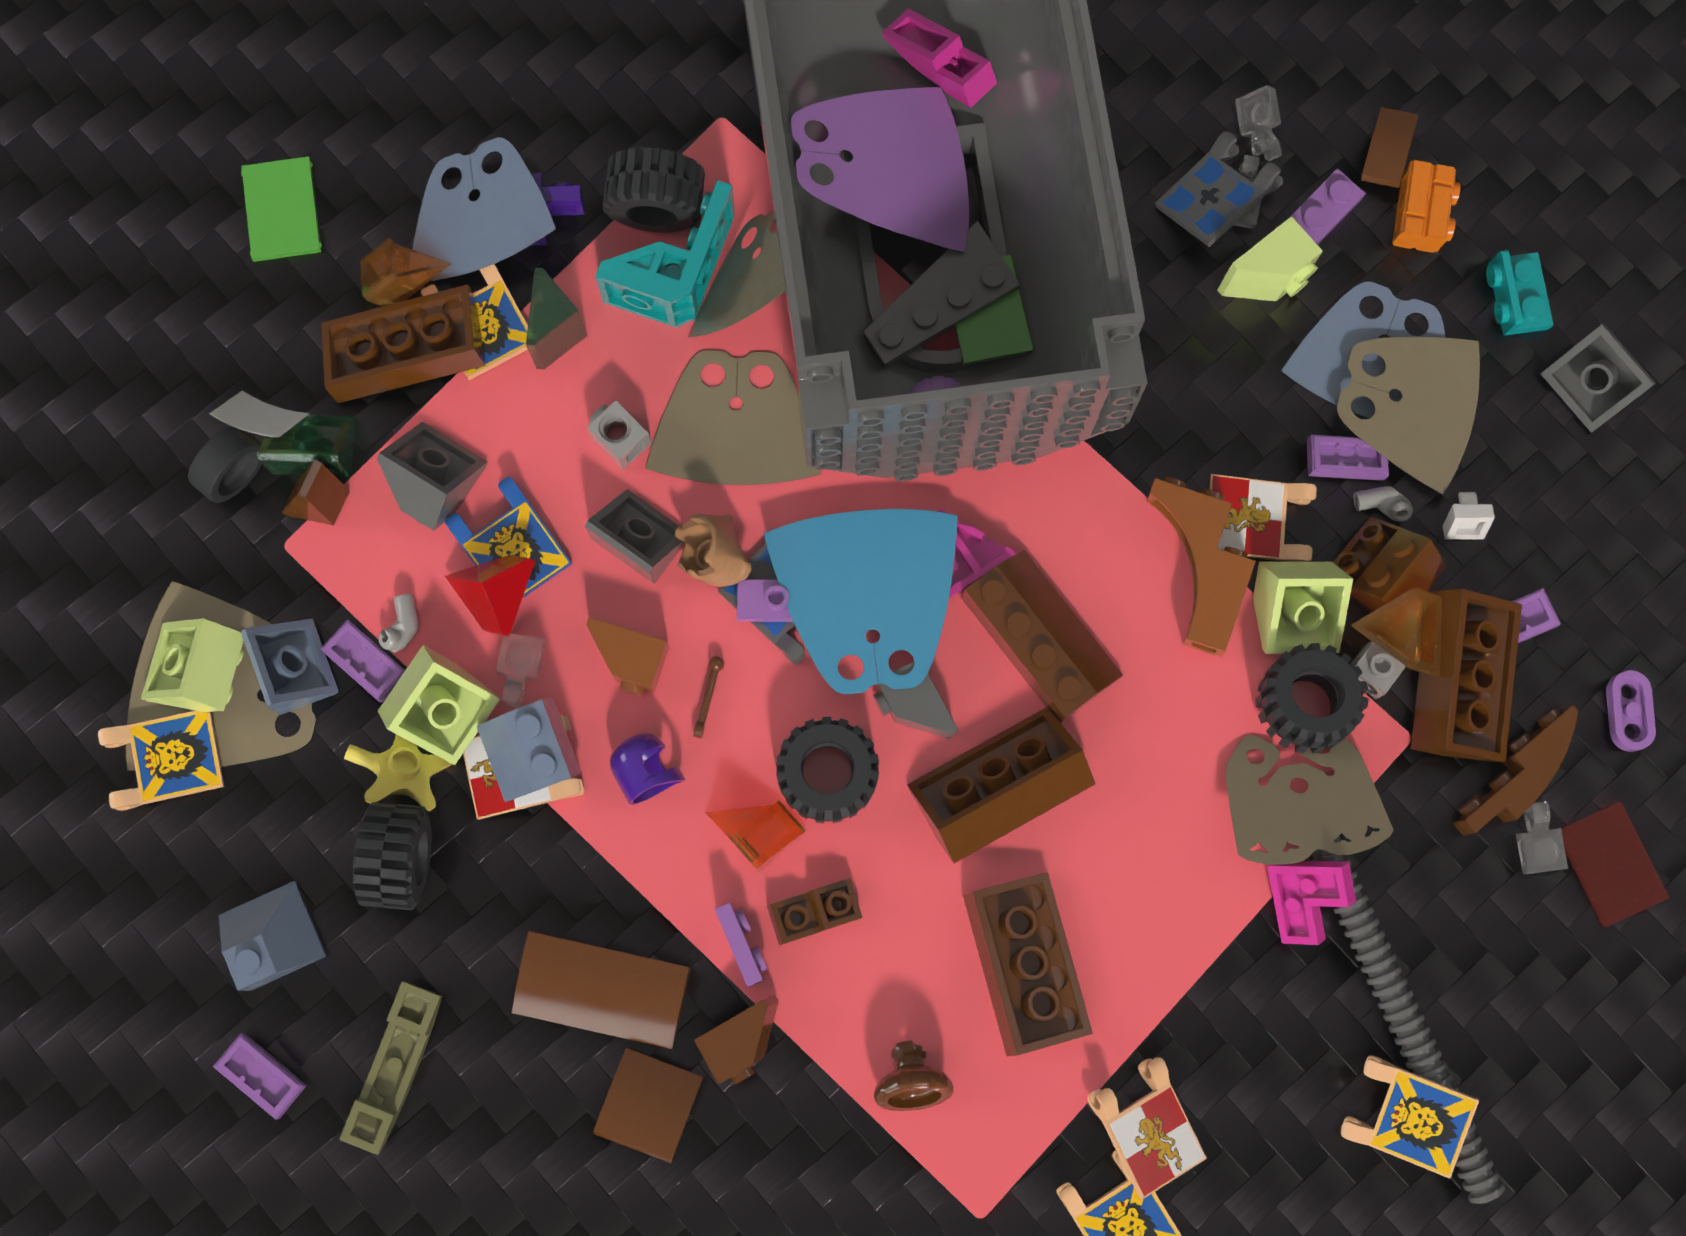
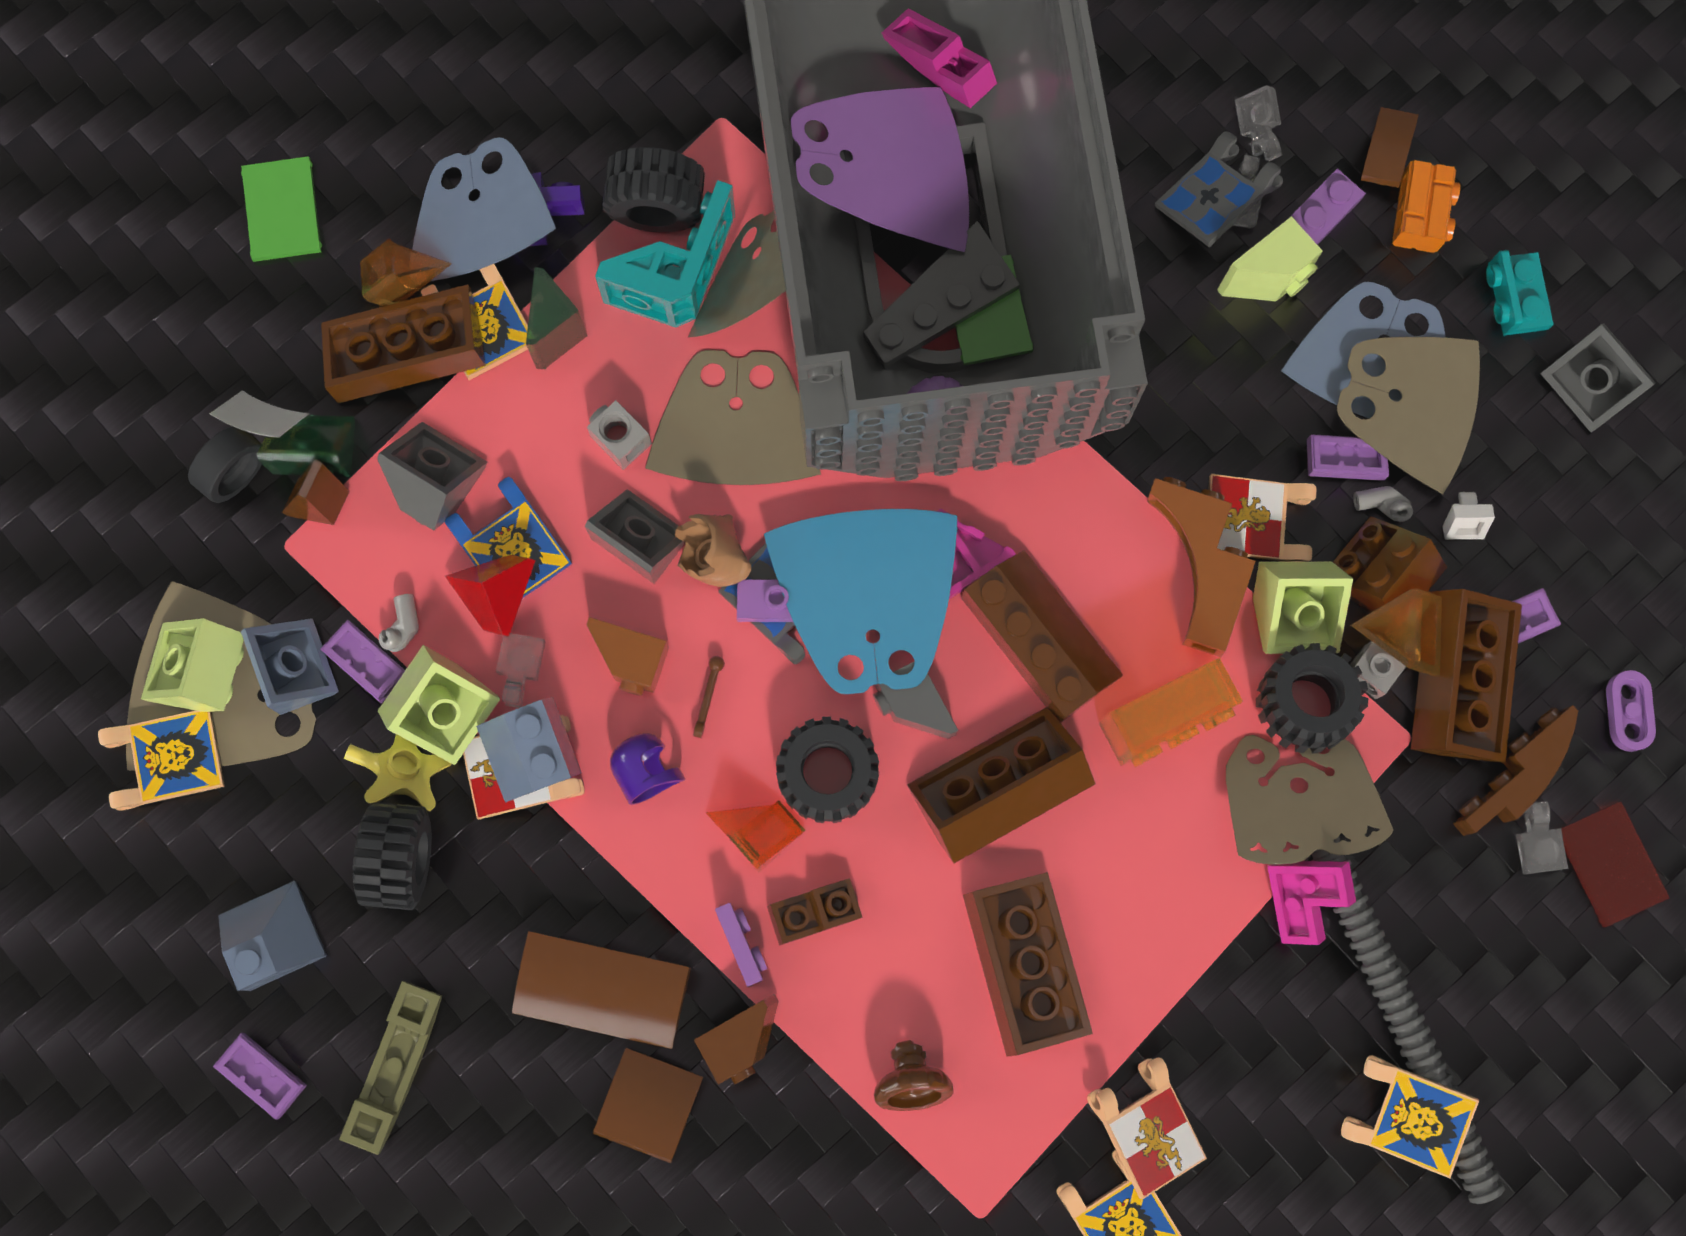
none -> clear yellow piece [1099,657,1243,768]

